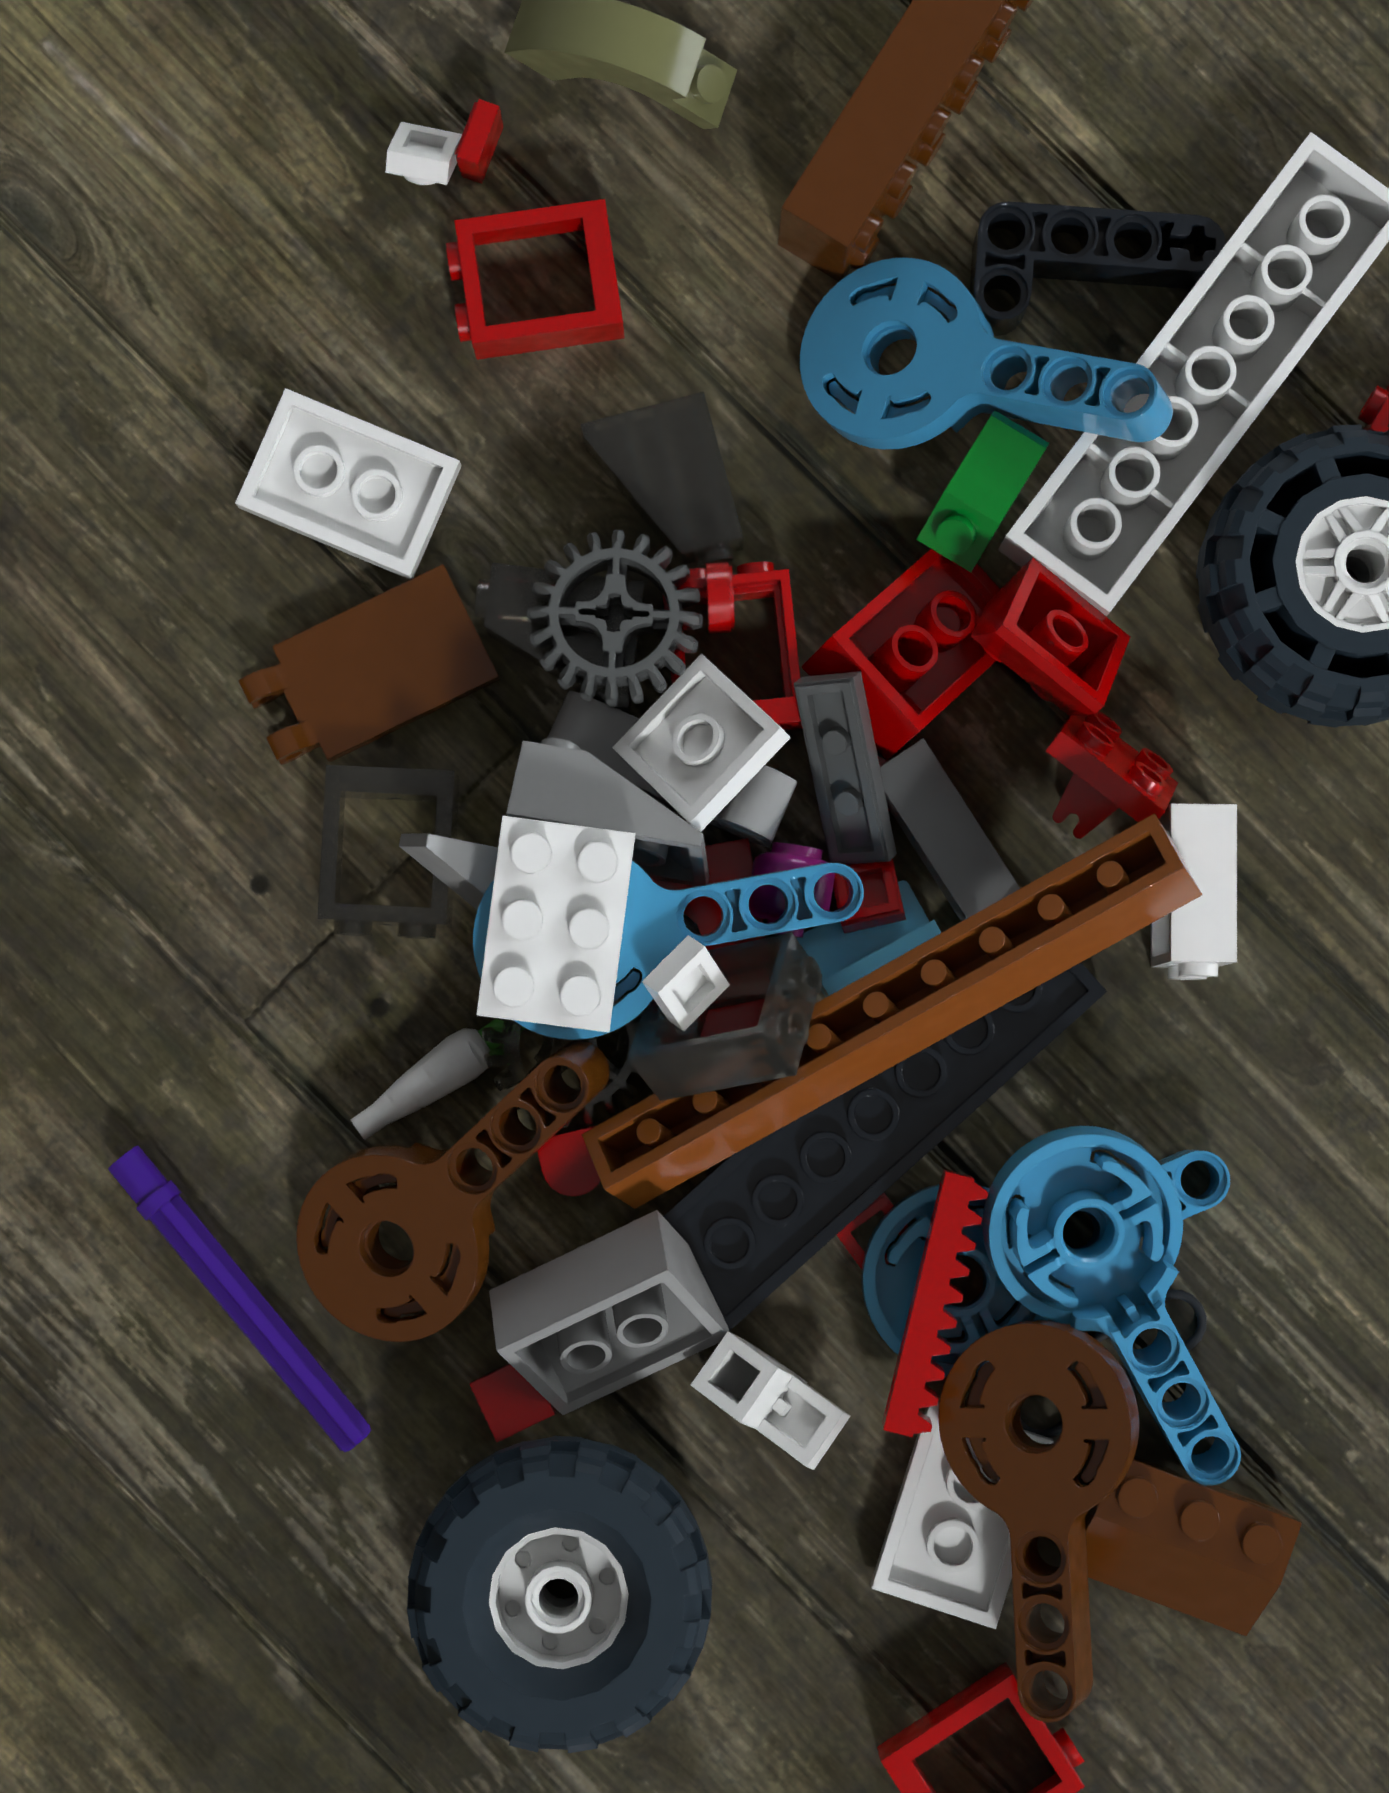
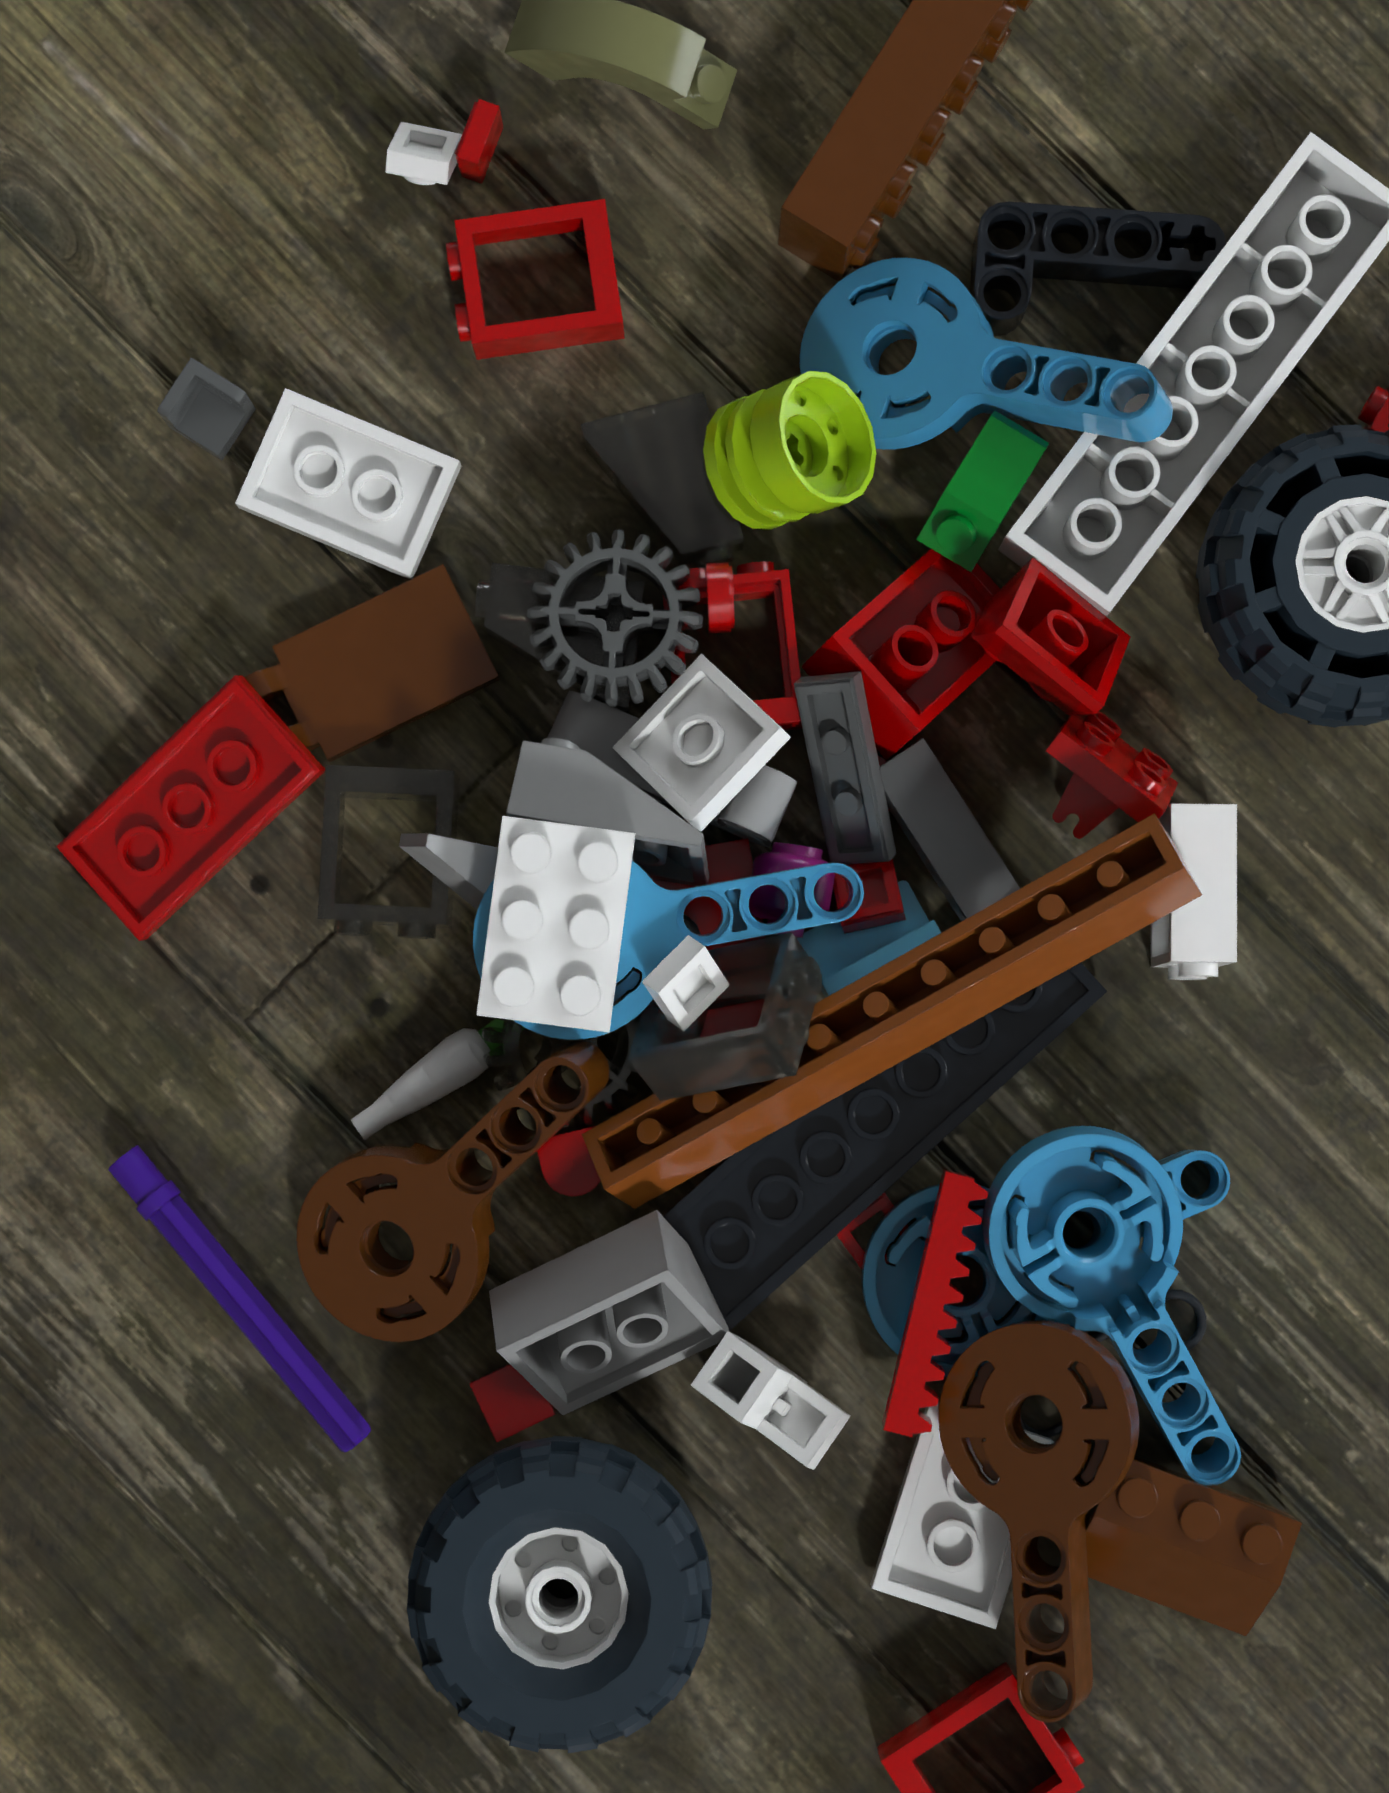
none -> red tile [56,675,326,941]
none -> dark grey panel [157,357,256,461]
none -> lime wheel [703,371,876,529]

